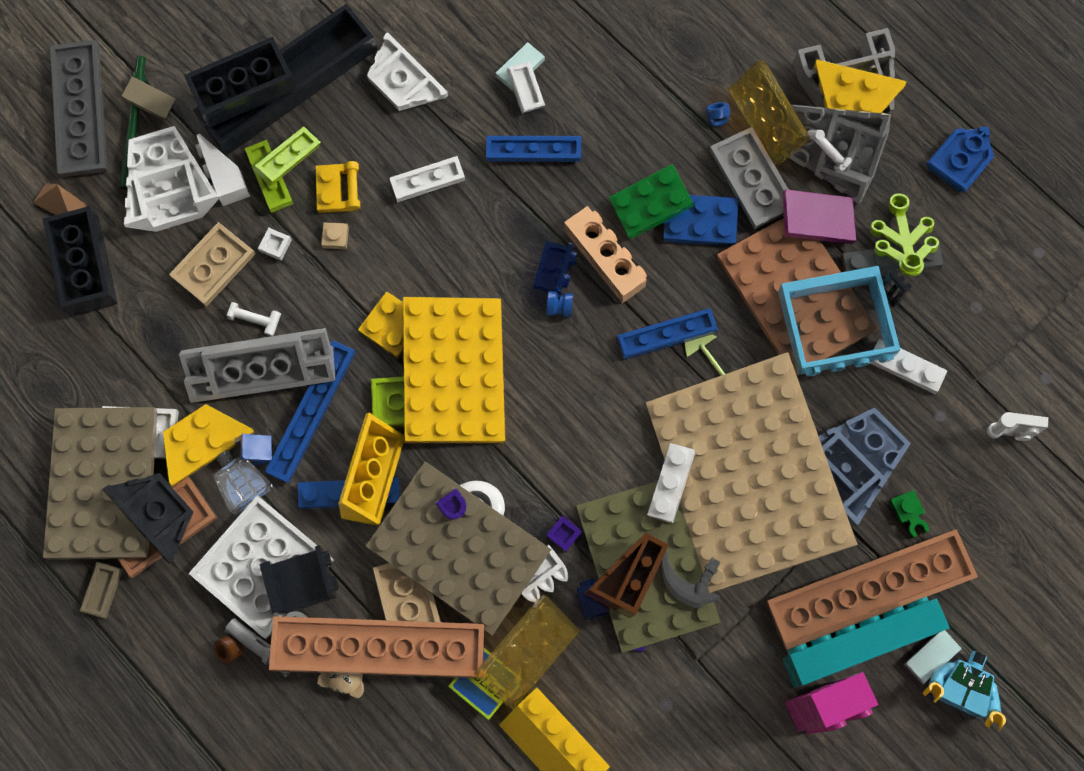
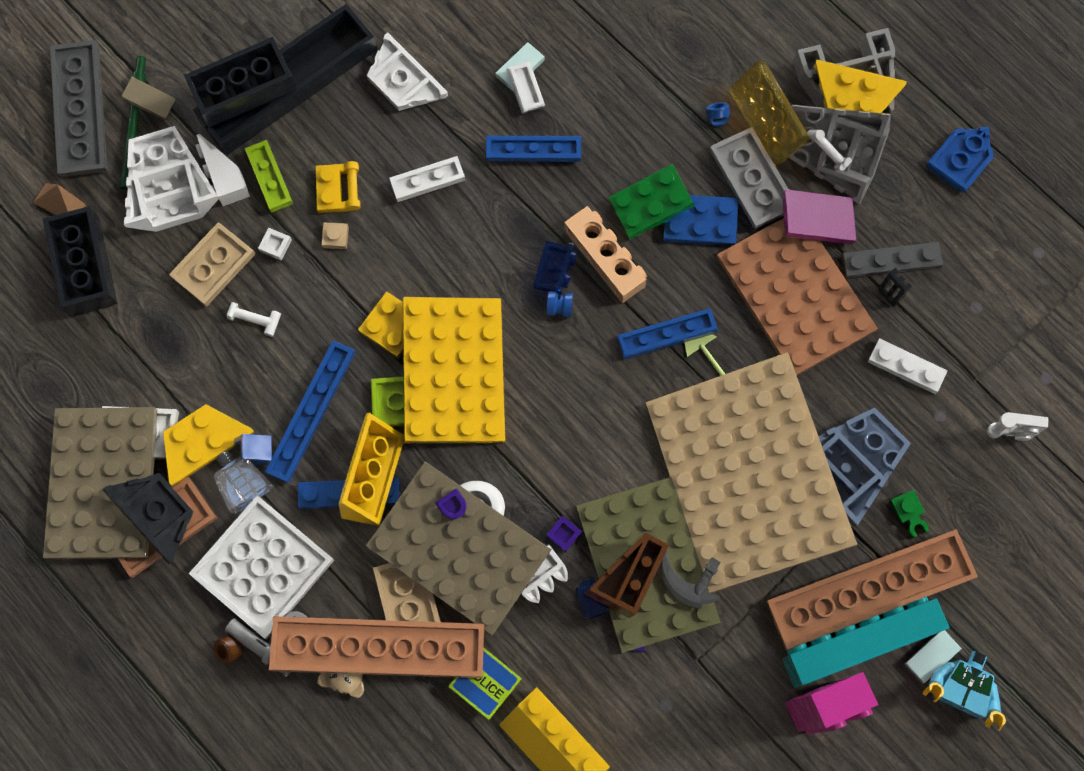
dark tan tile [80,562,123,619] -> none
light grey slope [179,328,335,403] -> none
lime plate [253,126,321,186] -> none
black panel [259,545,339,616] -> none
clear yellow plate [474,595,580,710] -> none
white plate [647,443,696,524] -> none
medium azure window [778,266,901,376] -> none
lime plant [870,193,939,276] -> none

